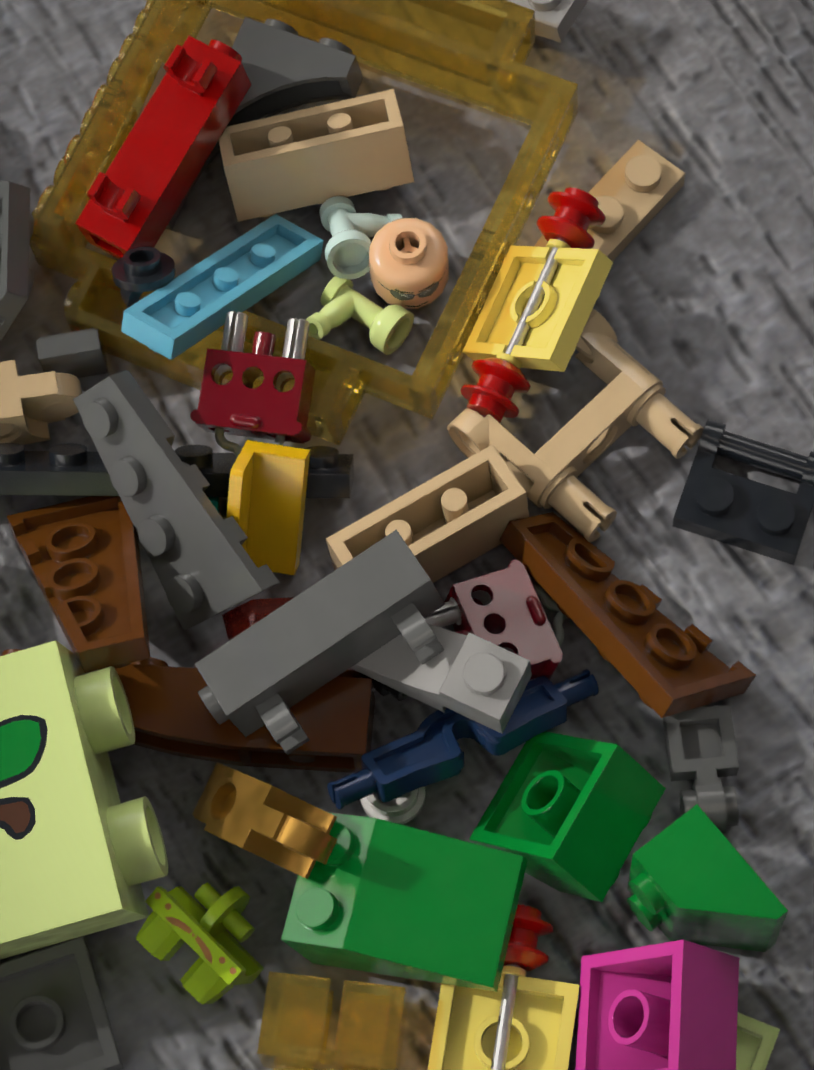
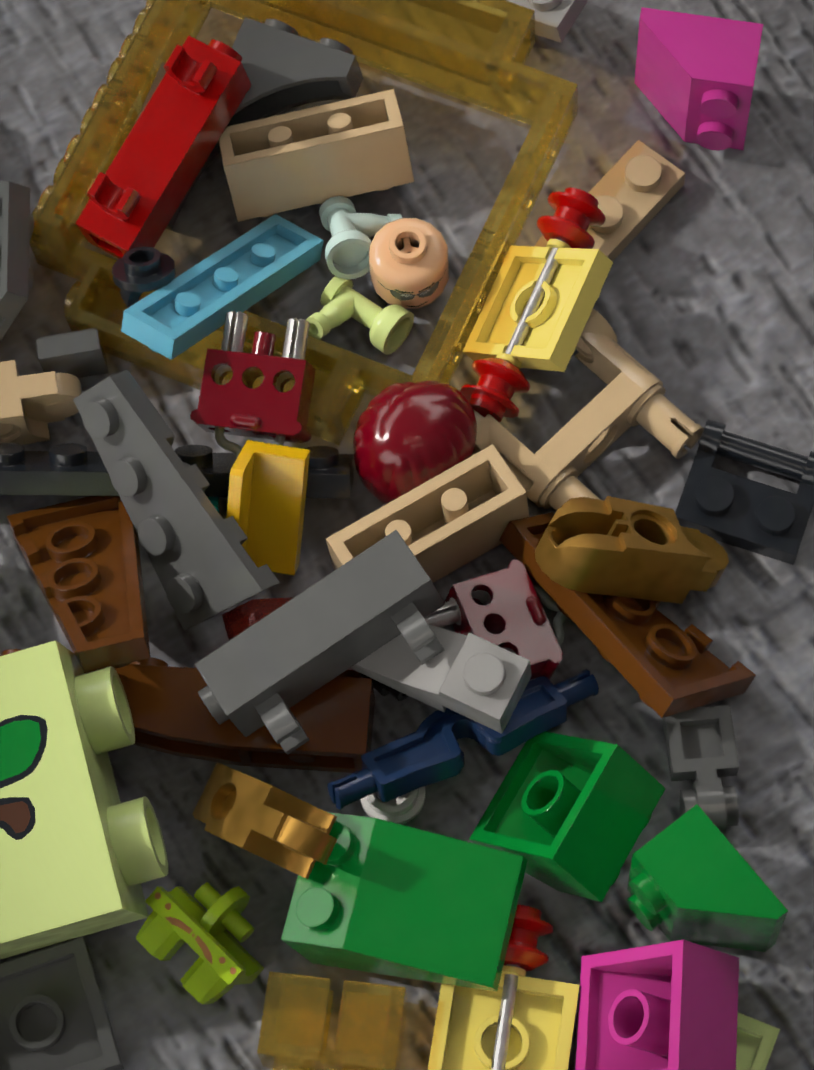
none -> dark red piece [353,380,477,505]
none -> pearl gold piece [535,496,729,604]
none -> dark pink slope [634,7,763,151]

